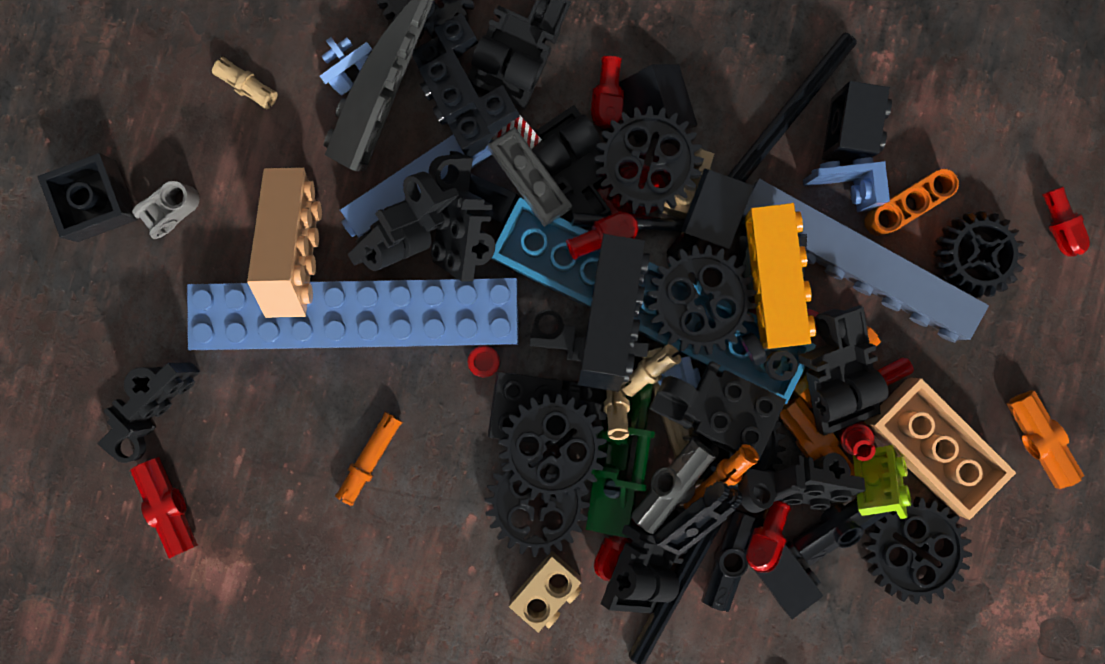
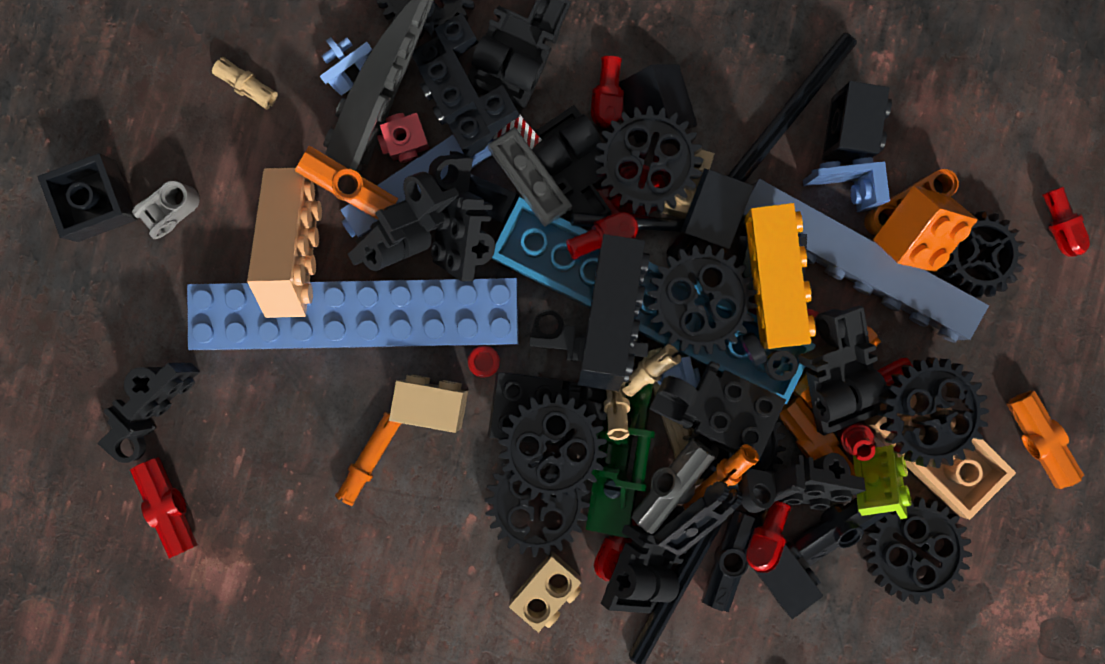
none -> orange piece [294,146,398,220]
none -> coral brick [377,113,430,163]
none -> tan brick [389,374,468,433]
none -> orange brick [873,185,978,272]
none -> black gear [877,357,989,468]

